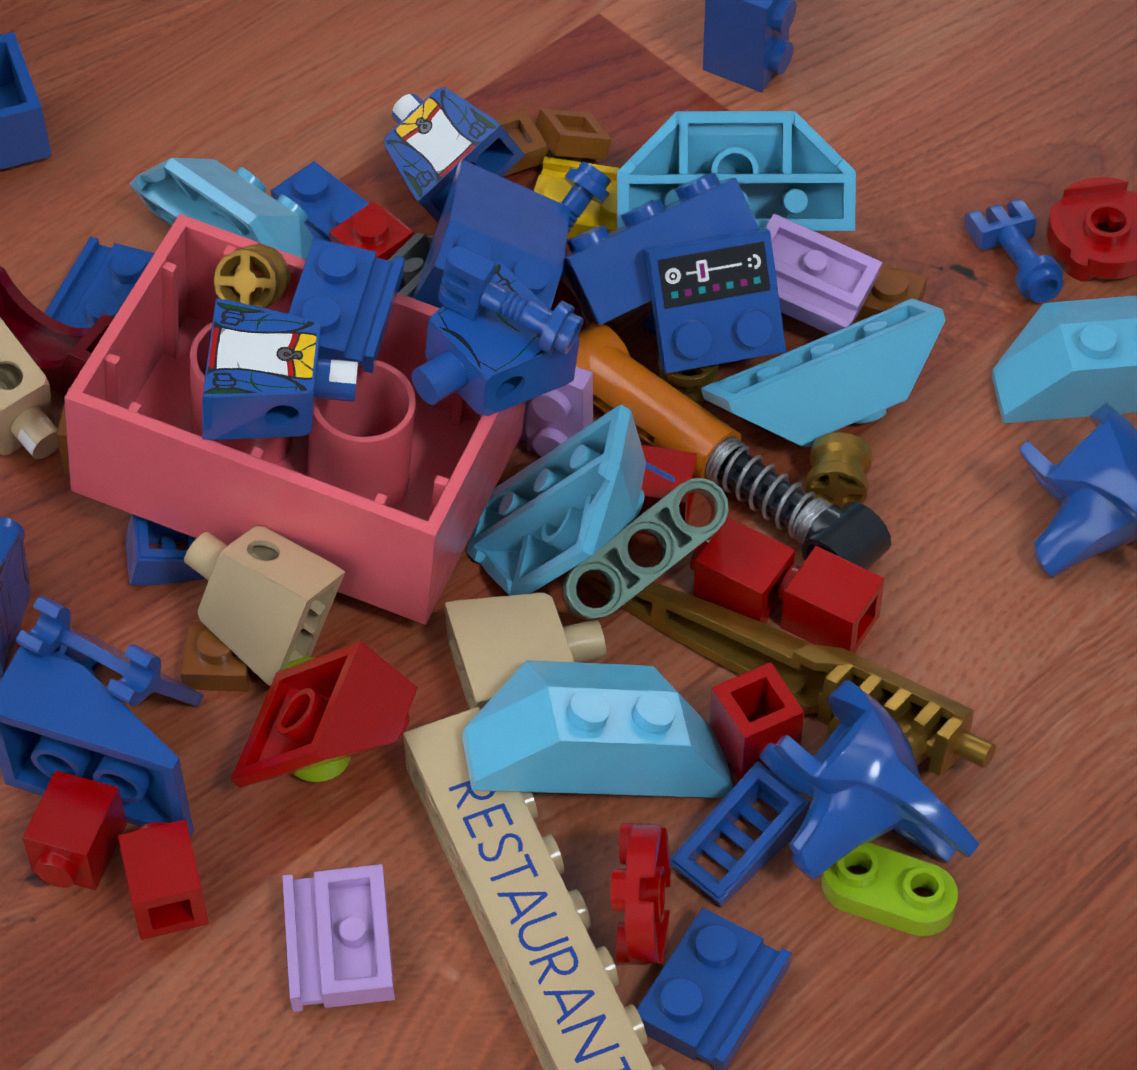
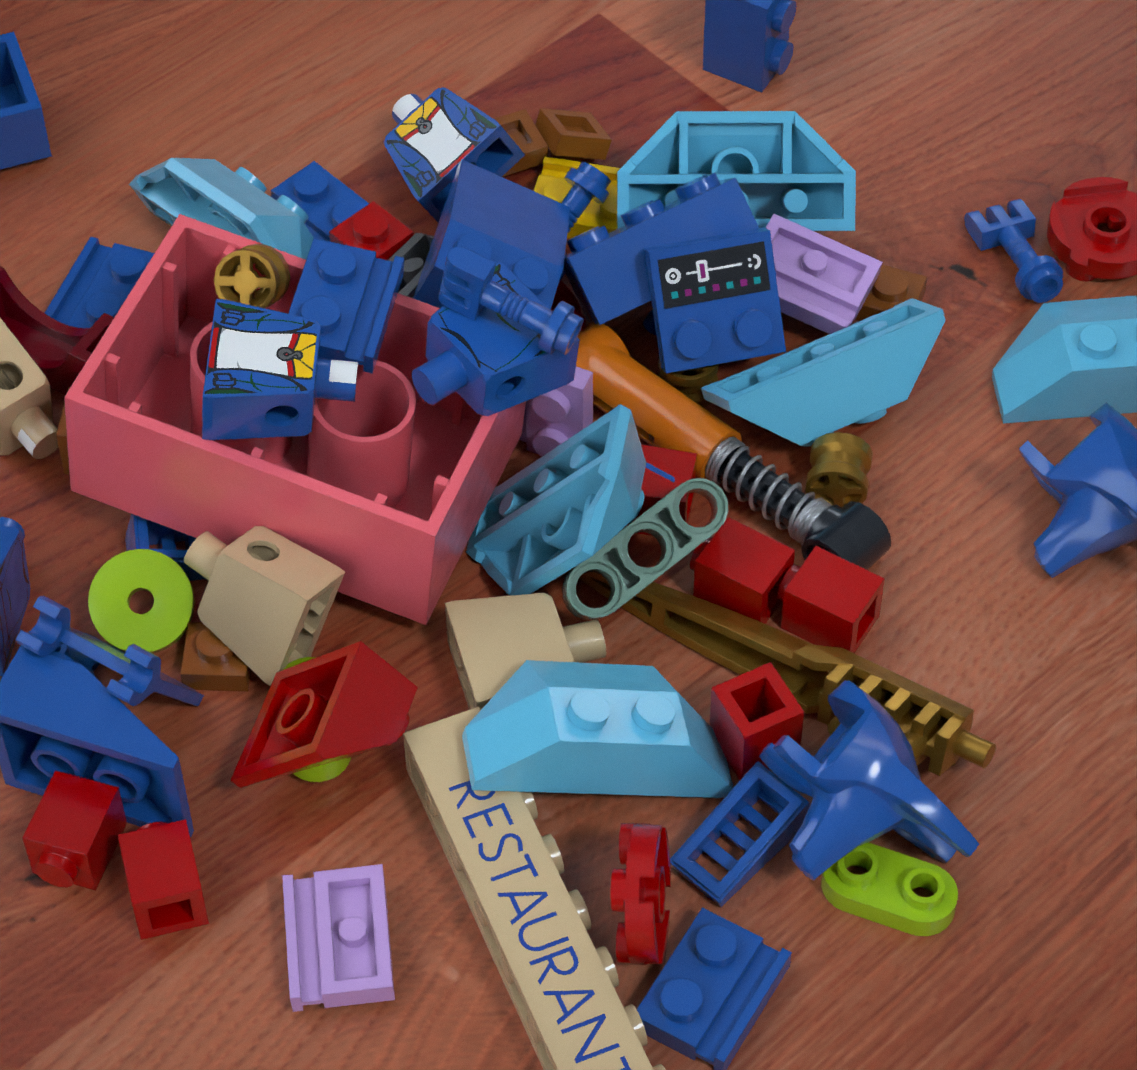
none -> lime piece [88,549,195,654]

